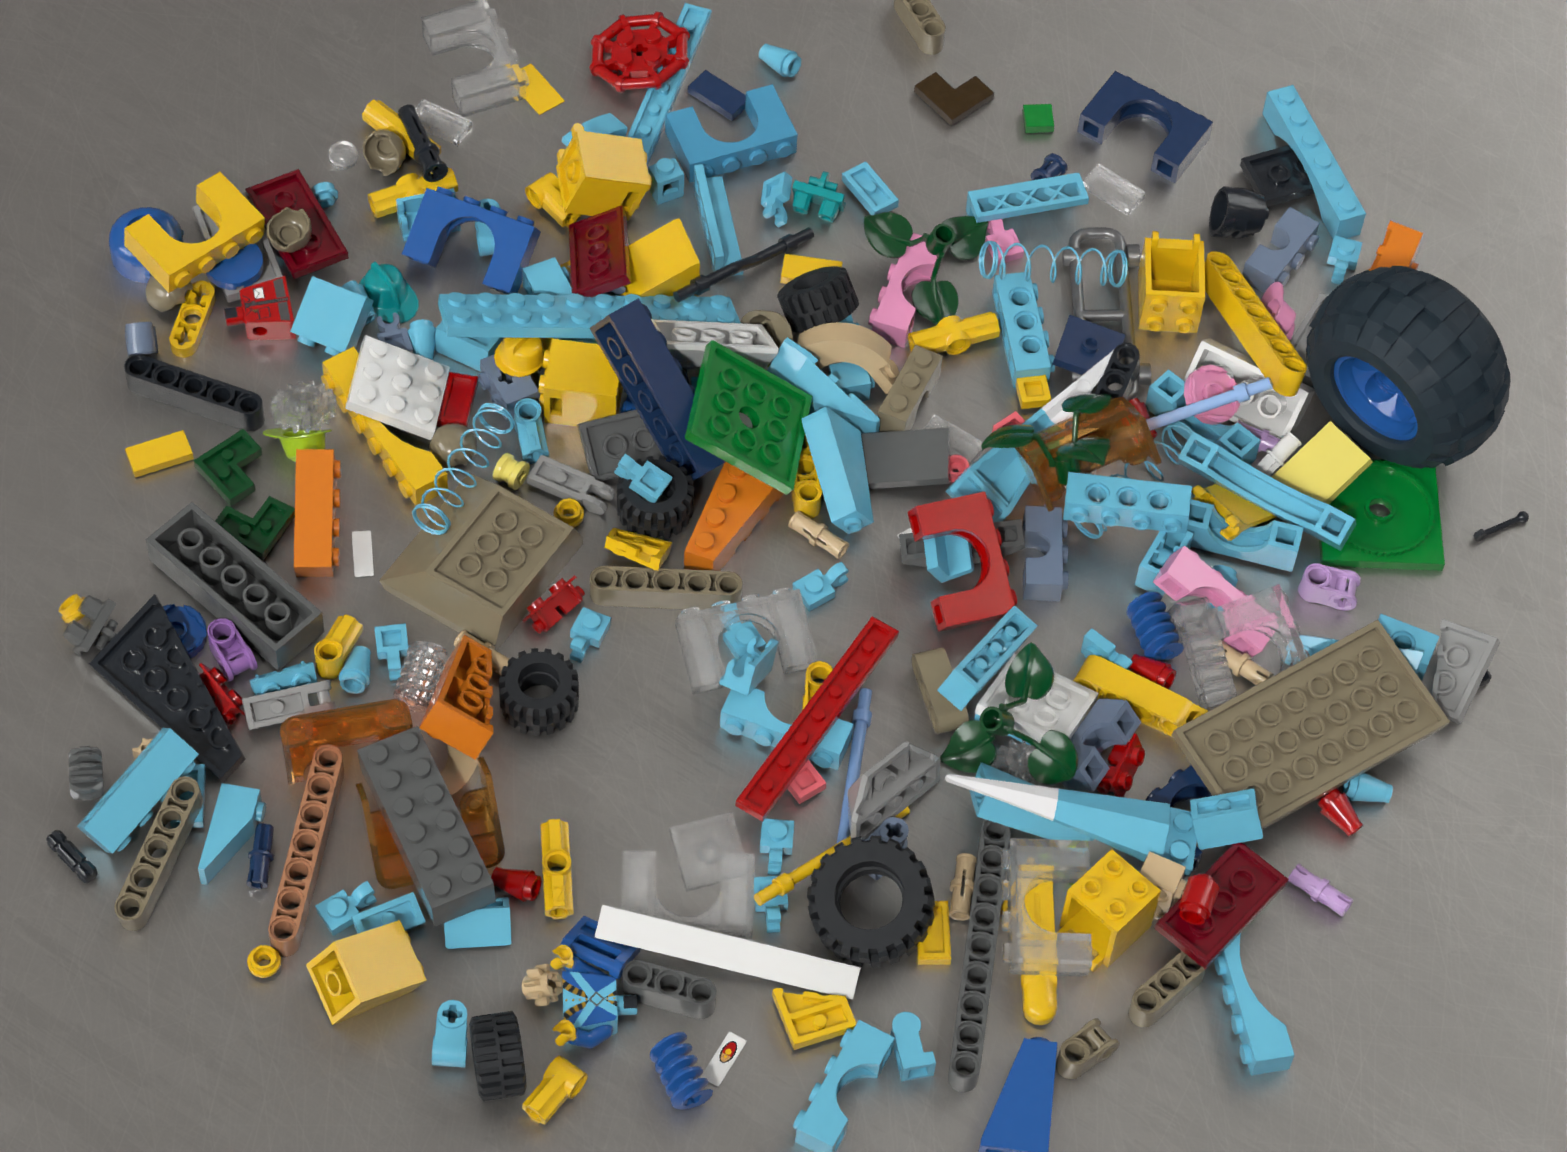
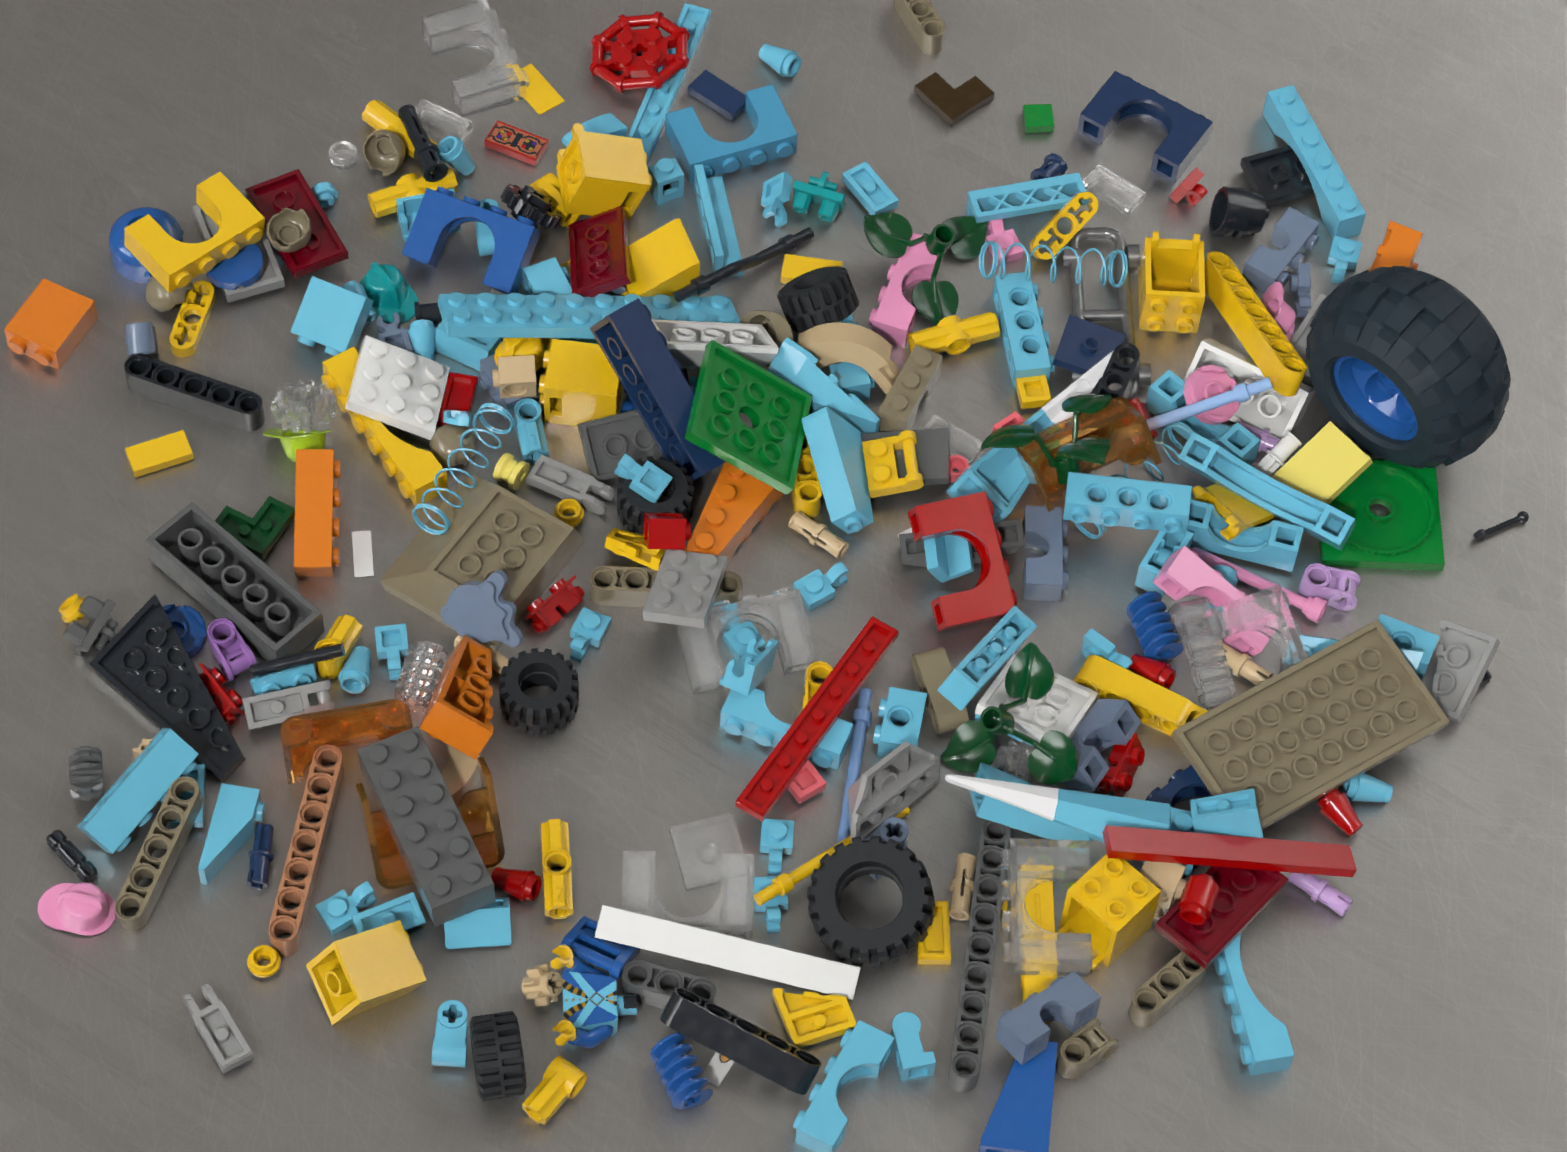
dark green plate [193,429,262,507] -> none
red torso [224,276,296,340] -> none
none -> orange brick [4,278,98,370]
none -> bright pink piece [37,882,116,936]
none -> light grey hinge [182,983,254,1074]
none -> black bar [250,643,345,677]
none -> black bush [414,302,442,324]
none -> medium azure cone [438,136,475,176]
none -> sand blue tile [440,570,524,648]
none -> medium azure tile [443,410,474,426]
none -> tile [484,120,549,166]
none -> tan brick [492,355,536,399]
none -> black gear [500,184,562,231]
none -> light grey plate [642,549,727,629]
none -> red brick [643,512,691,550]
none -> black beam [660,987,821,1095]
none -> yellow plate [862,430,924,498]
none -> medium azure brick [873,687,927,758]
none -> sand blue arch [995,971,1101,1065]
none -> yellow beam [1030,192,1098,260]
none -> red tile [1102,825,1357,877]
none -> tile [1169,167,1208,206]
none -> bright pink piece [1190,547,1328,624]
none -> sand blue plate [1289,263,1311,318]

